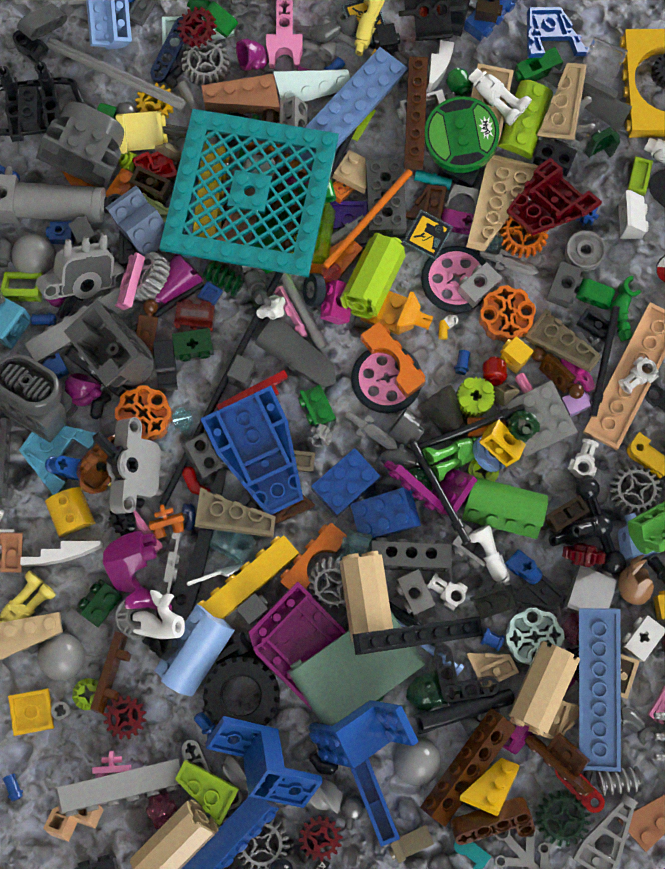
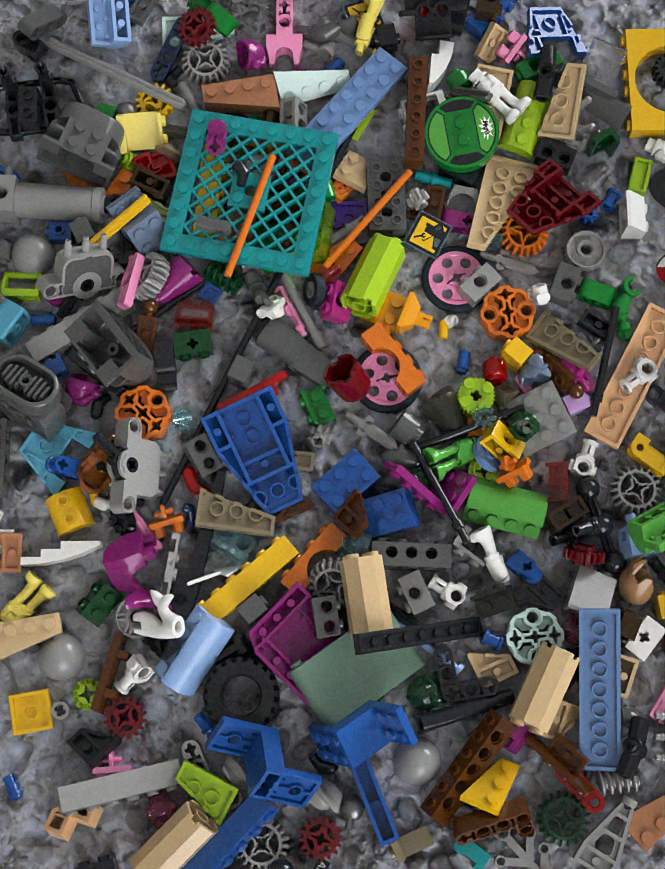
none -> black wing [66,728,122,769]
none -> yellow axle [89,194,151,244]
none -> white arm [89,493,110,511]
none -> white connector [114,654,155,695]
none -> dark grey bar [196,215,232,236]
none -> magenta piece [206,119,227,156]
none -> orange piece [224,154,276,278]
none -> black arm [232,160,249,188]
none -> dark grey brick [309,594,344,639]
none -> dark red cylinder [323,354,371,403]
none -> reddish brown wing [332,489,369,540]
none -> light grey gear [405,187,430,211]
none -> dark grey axle [451,86,493,102]
none -> clear light blue gear [472,405,497,430]
none -> tan wing [474,21,510,64]
none -> bright pink hips [495,30,528,65]
none -> orange hips [495,455,533,489]
none -> sand blue hair [518,353,552,387]
none -> white plate [525,283,550,305]
none -> black piece [533,44,557,103]
none -> clear red window [545,461,570,503]
none -> blue bush [599,188,622,213]
none -> black piece [615,716,650,781]
none -> dark brown brick [618,608,643,641]

